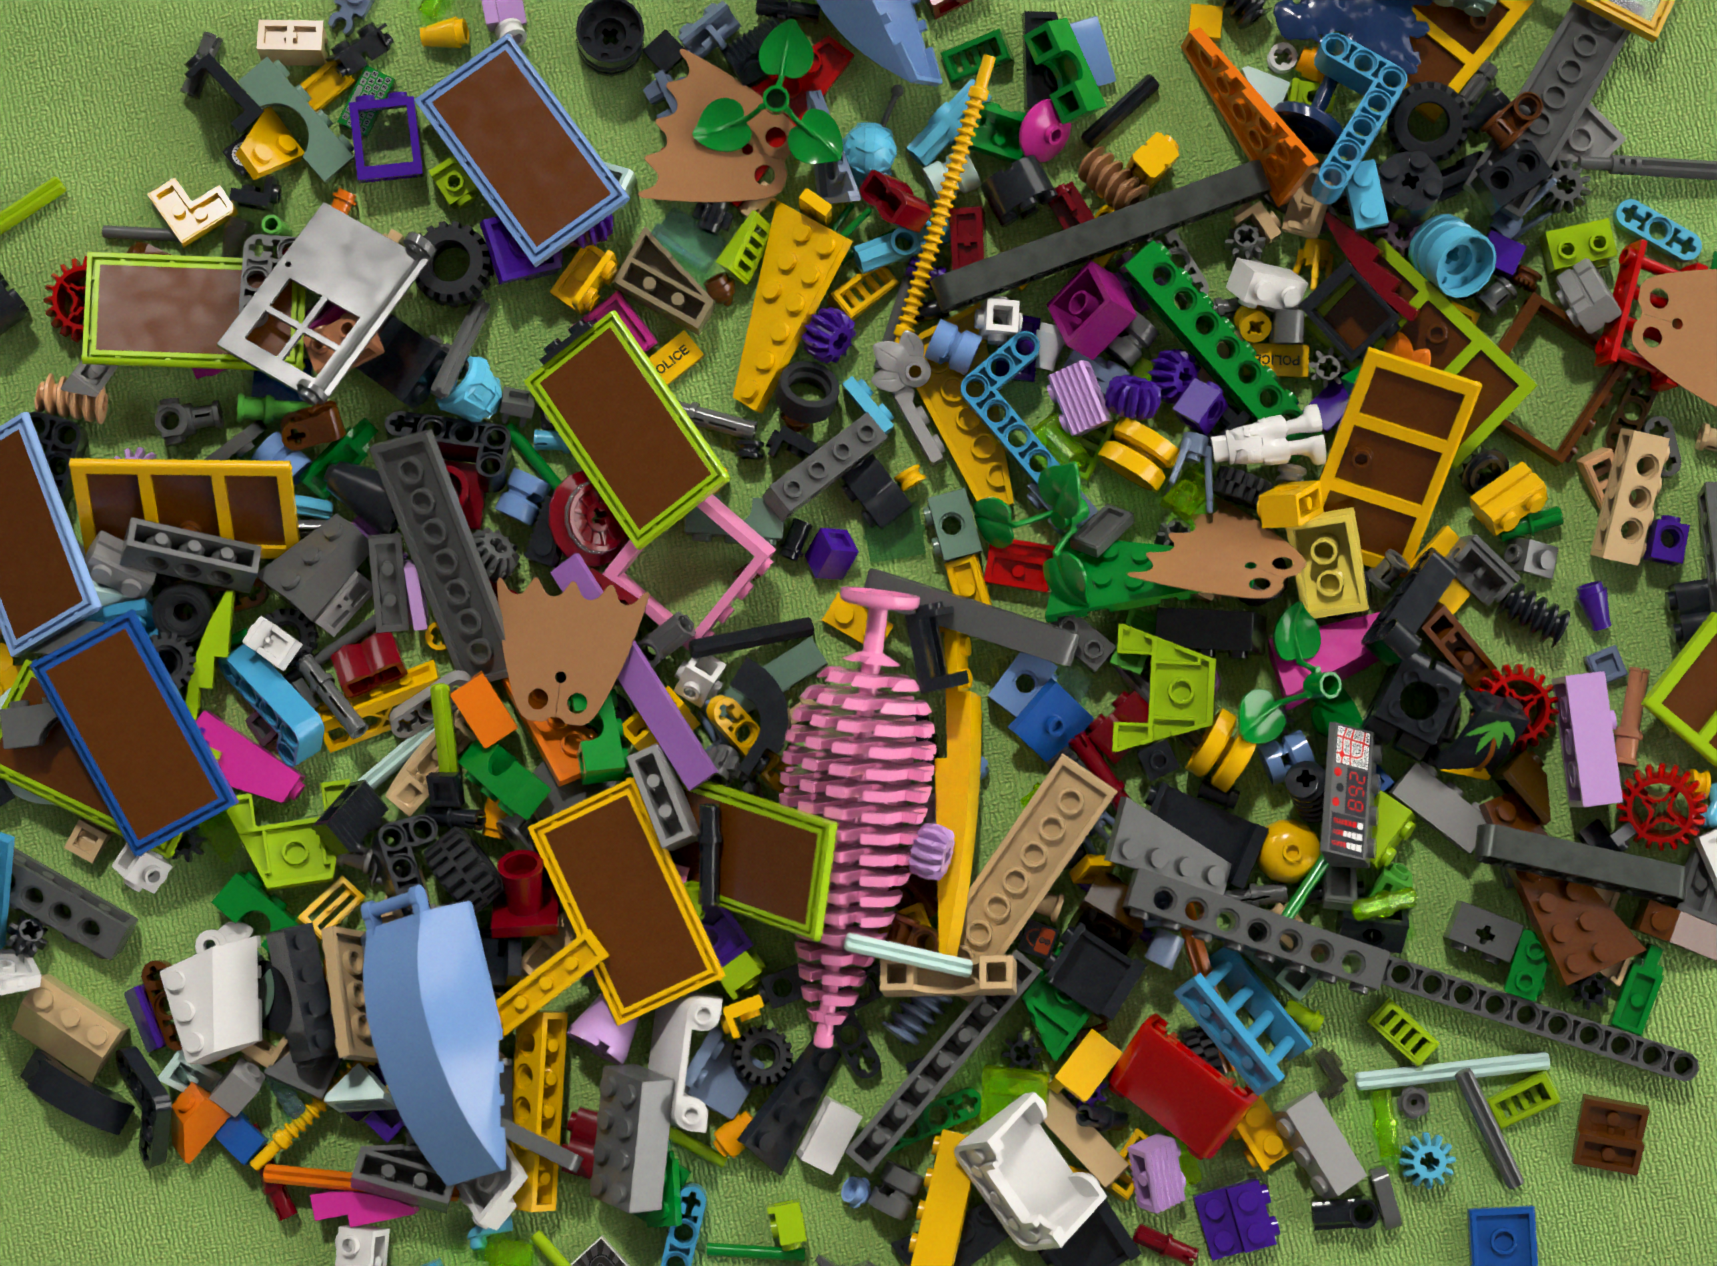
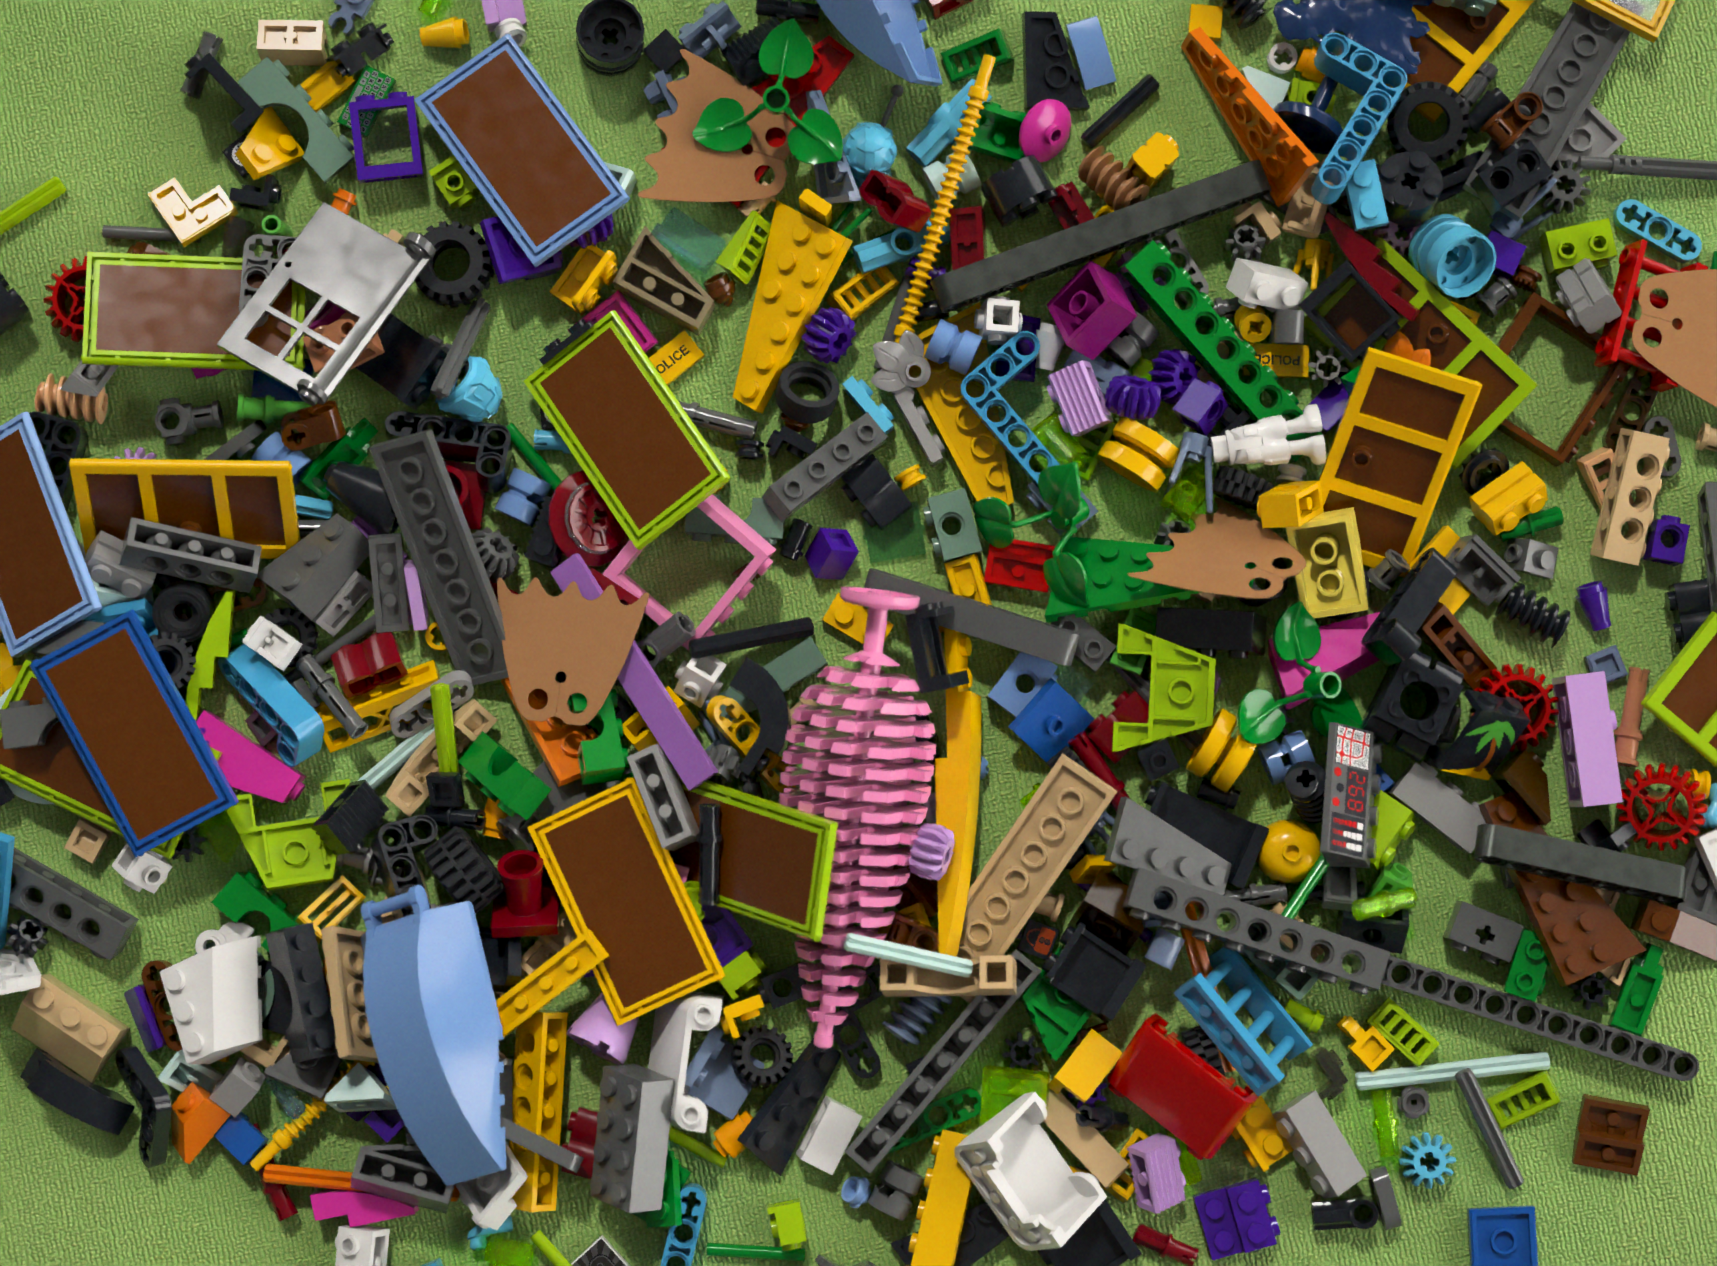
orange panel [450,671,518,748] -> none
dark grey tile [500,386,535,427] -> none
black gear [692,202,734,236] -> none
green arch [1023,18,1106,124] -> none
dark grey tile [1070,504,1134,558] -> none
none -> yellow plate [1336,1015,1395,1072]

